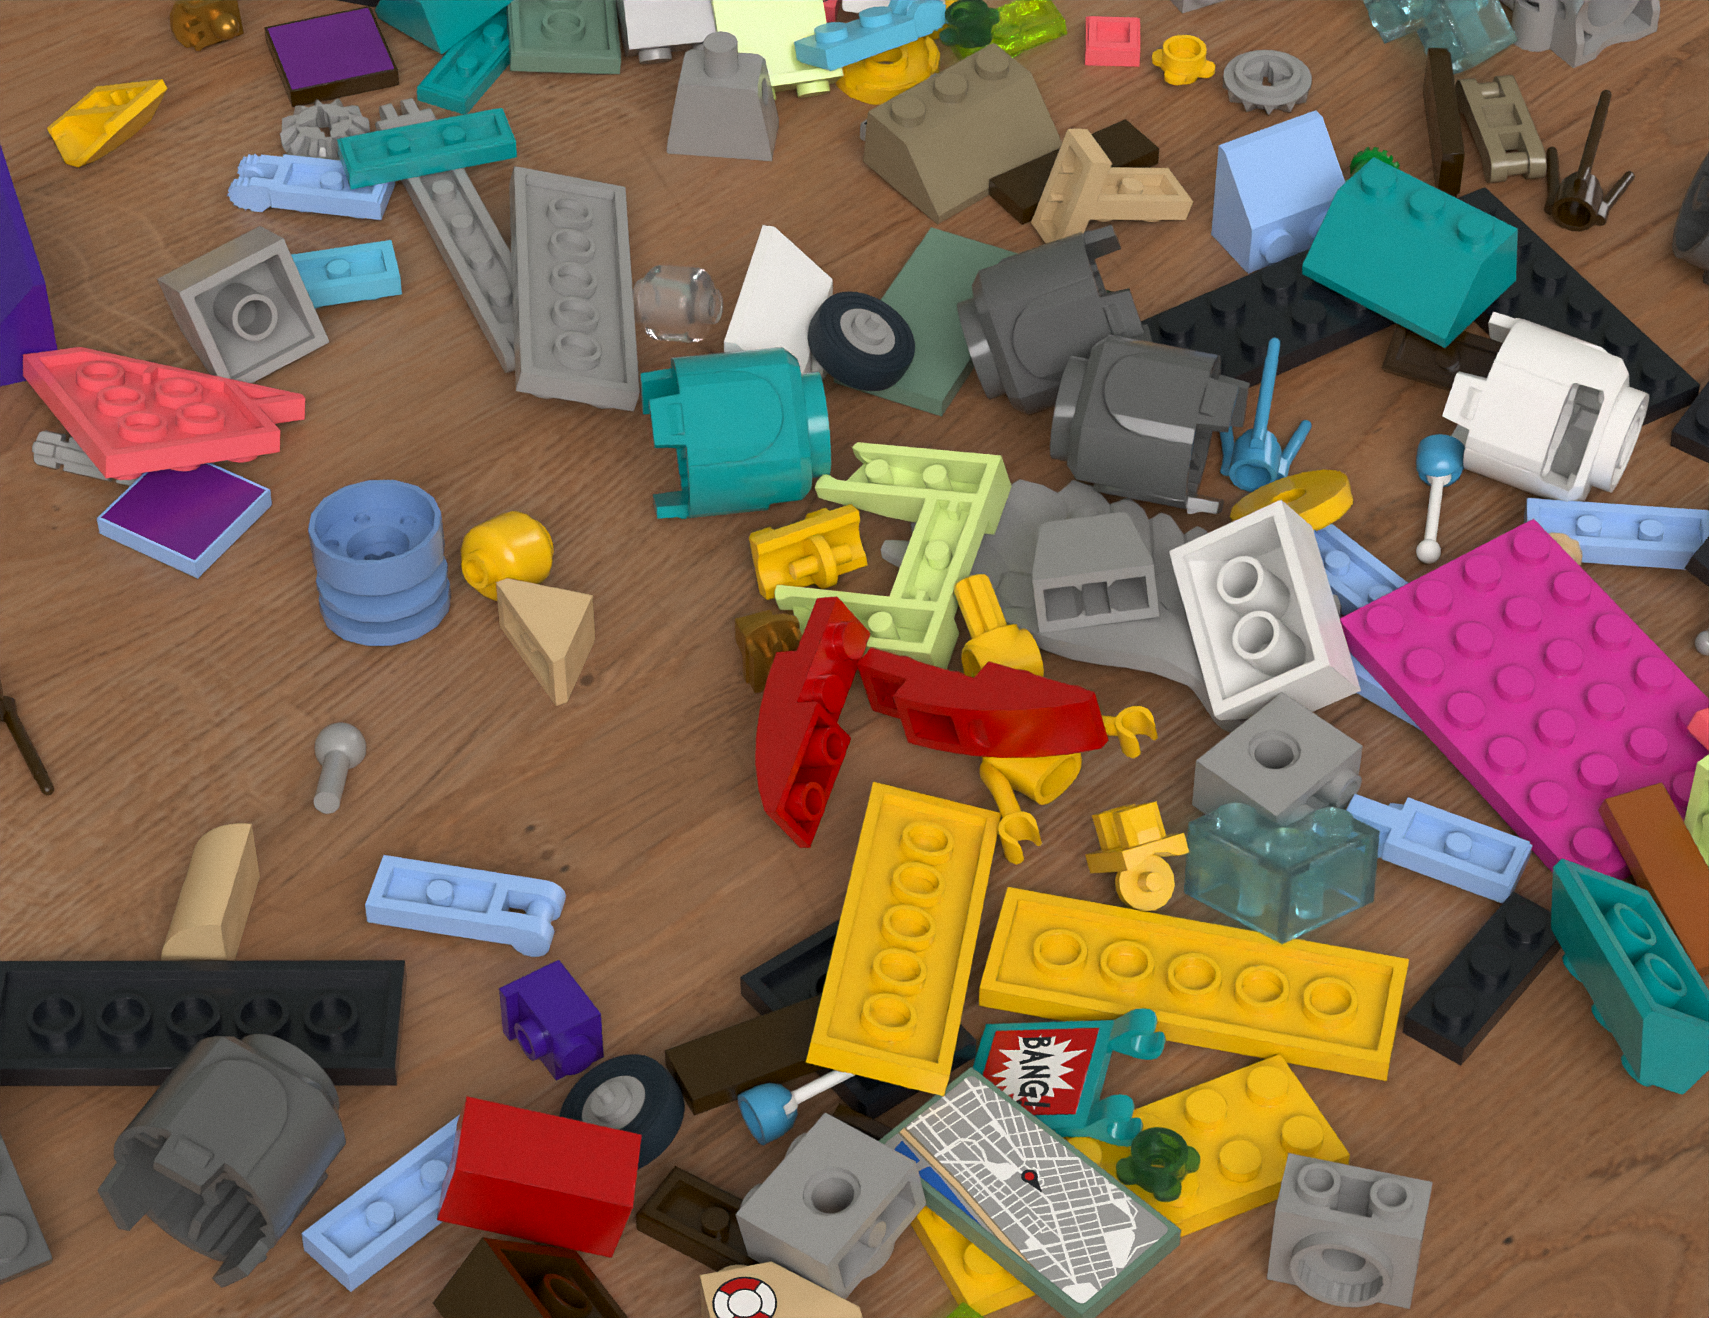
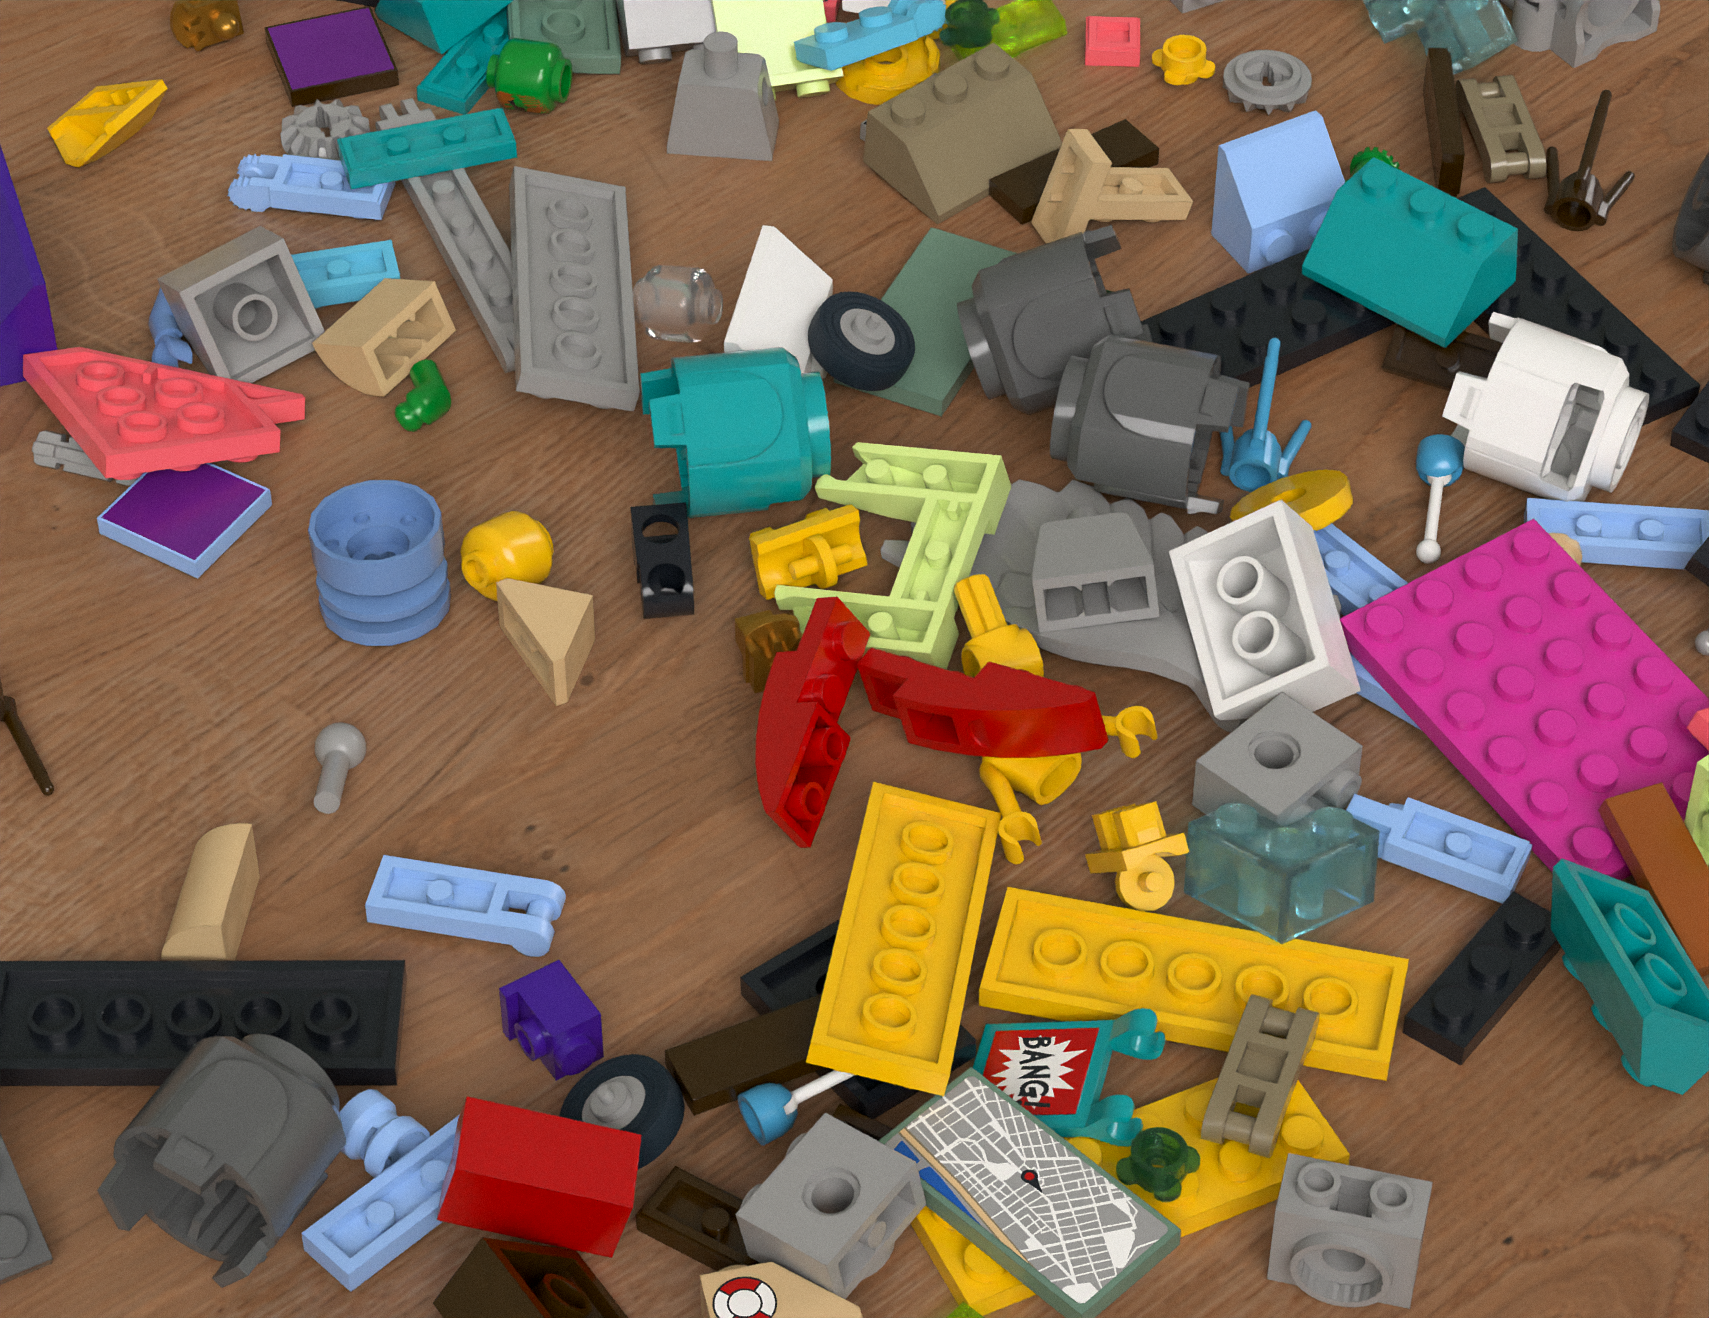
none -> medium blue arm [148,287,193,368]
none -> tan brick [312,278,456,397]
none -> light blue wheel [339,1089,430,1178]
none -> green arm [394,359,452,432]
none -> green head [486,38,572,114]
none -> black leg [630,502,694,619]
none -> dark tan plate [1201,994,1320,1158]

